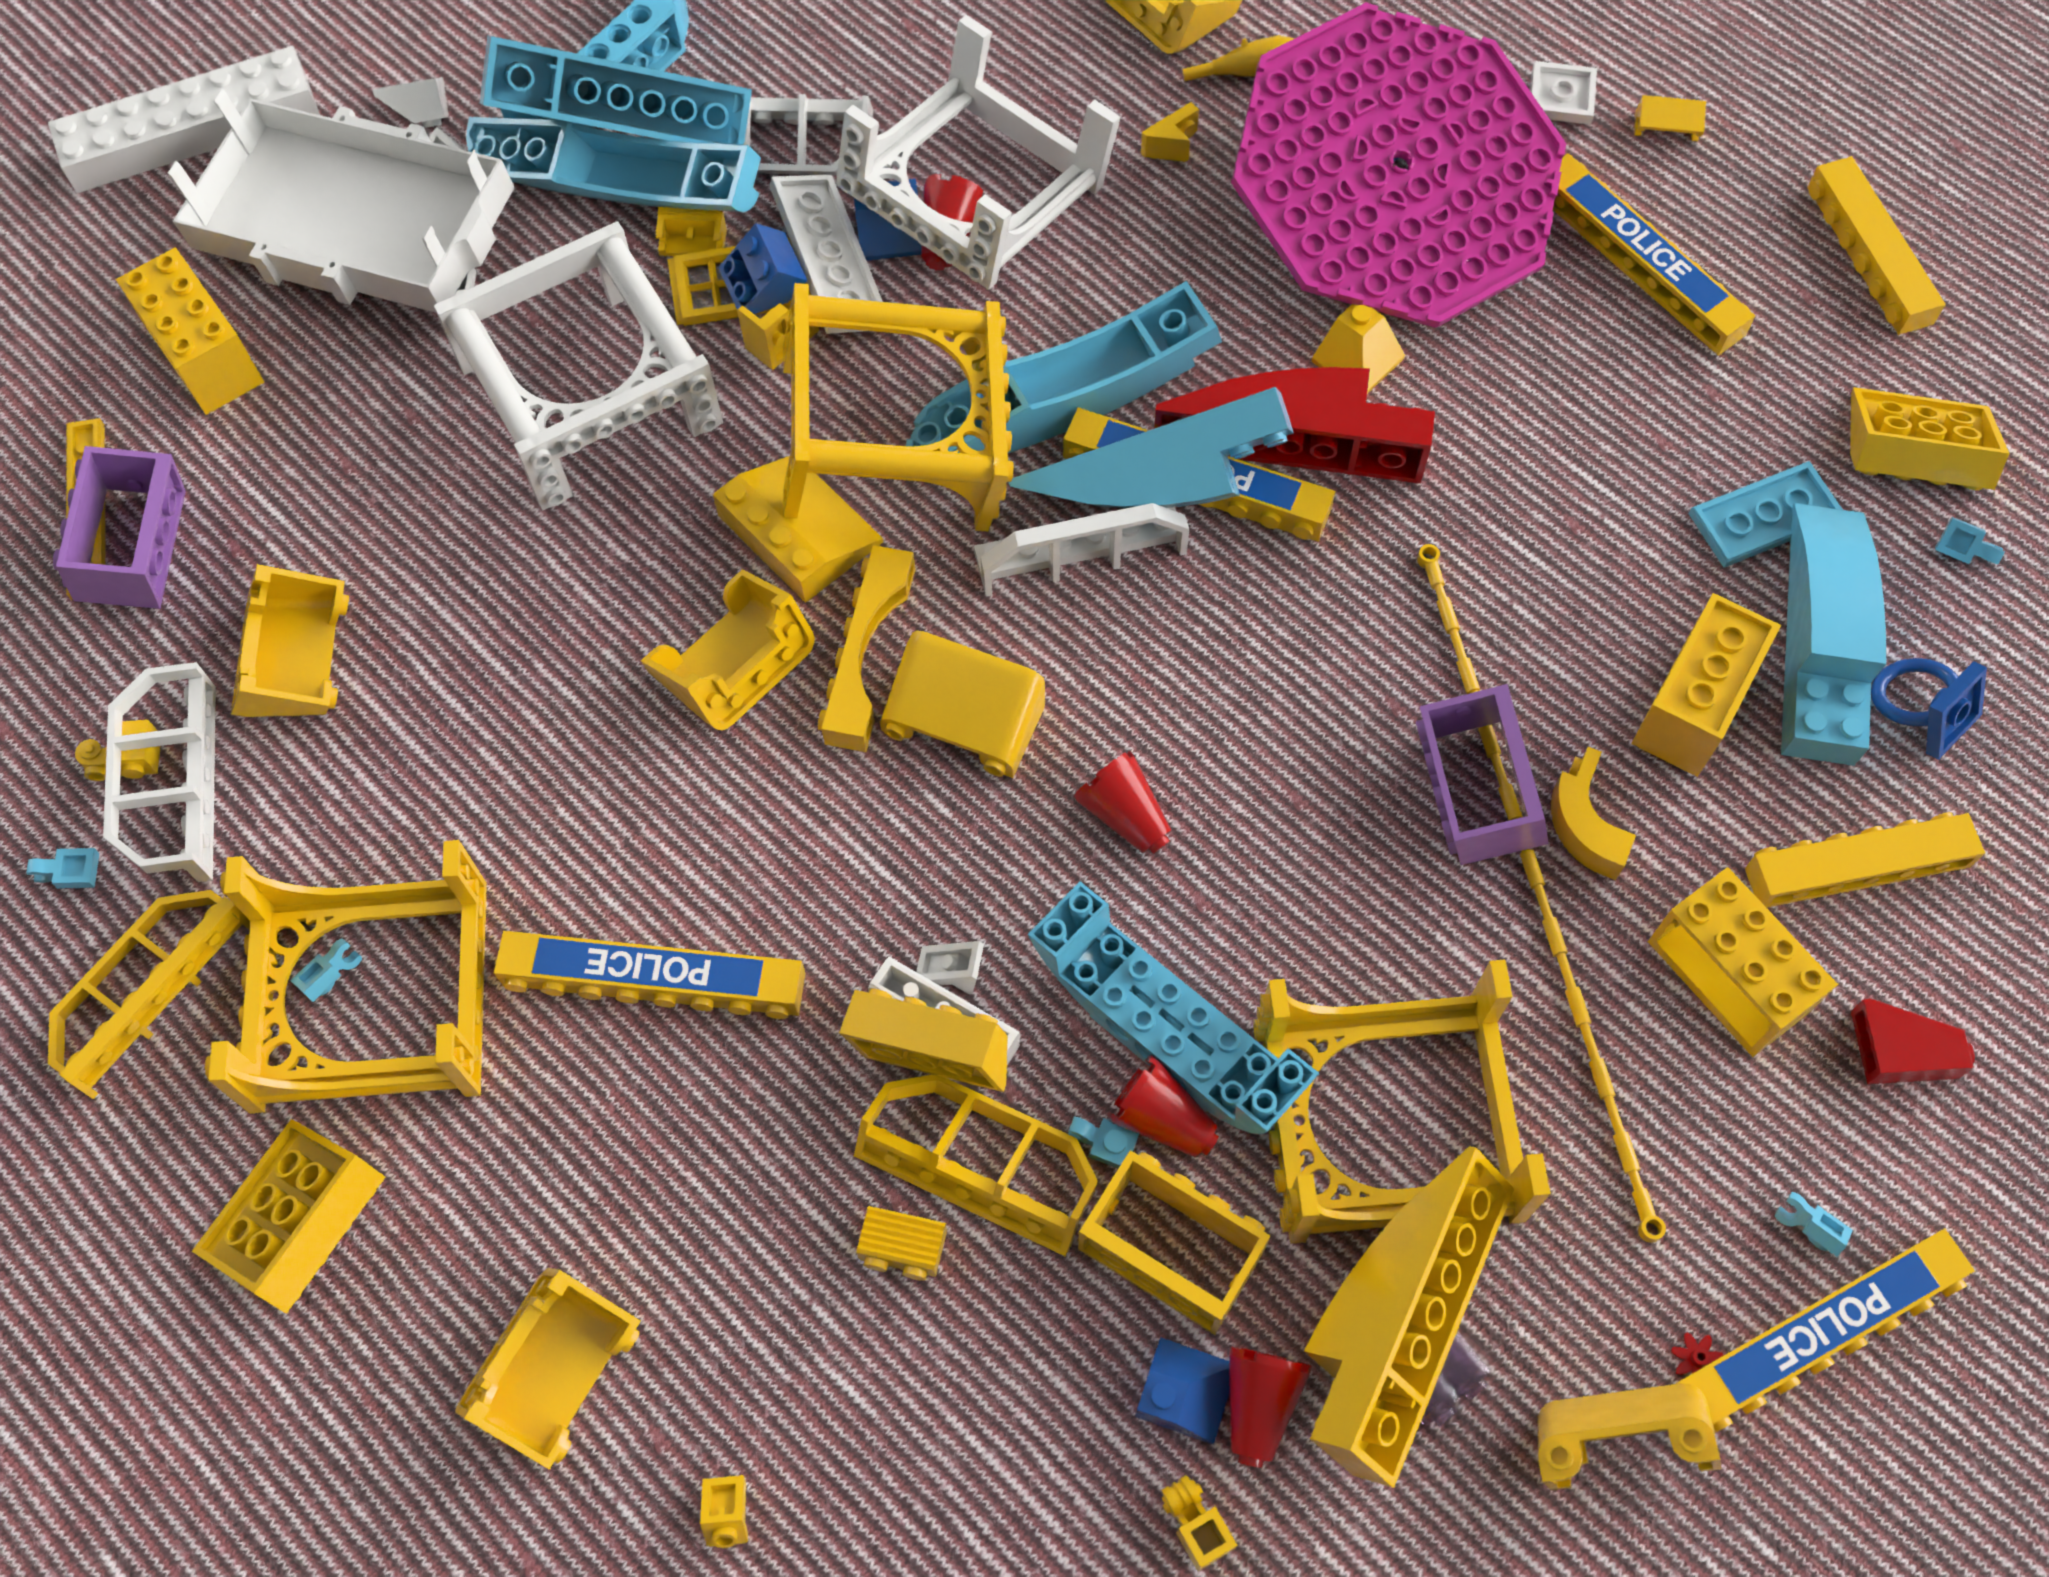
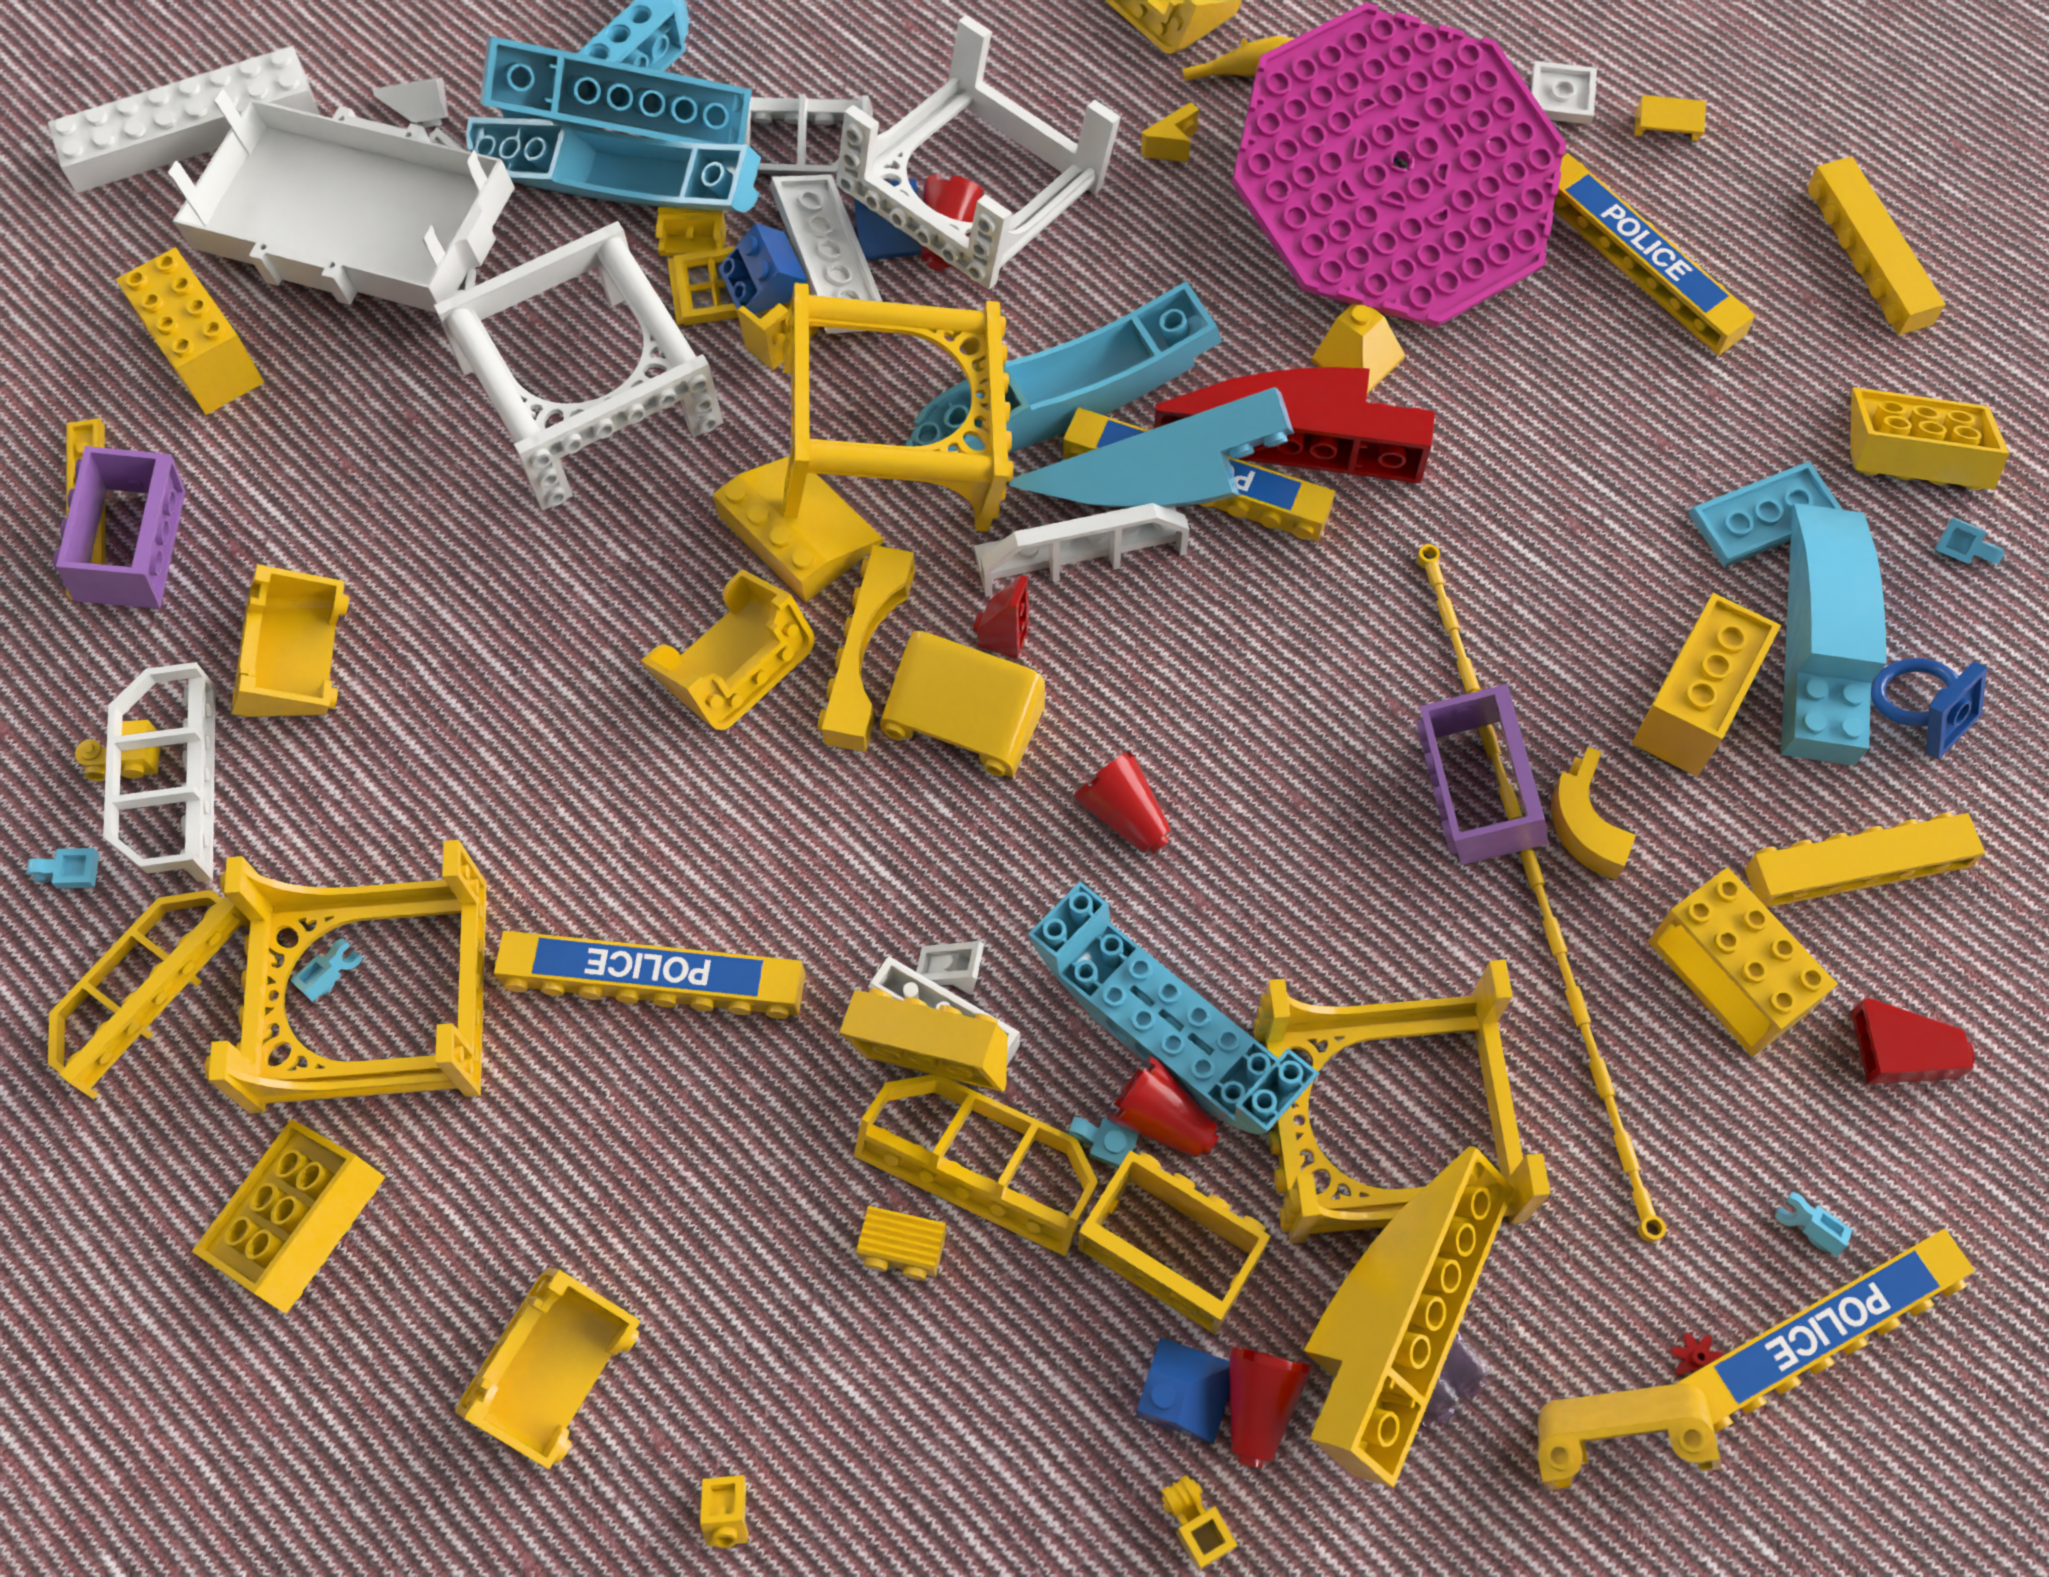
none -> red slope [973,575,1029,659]

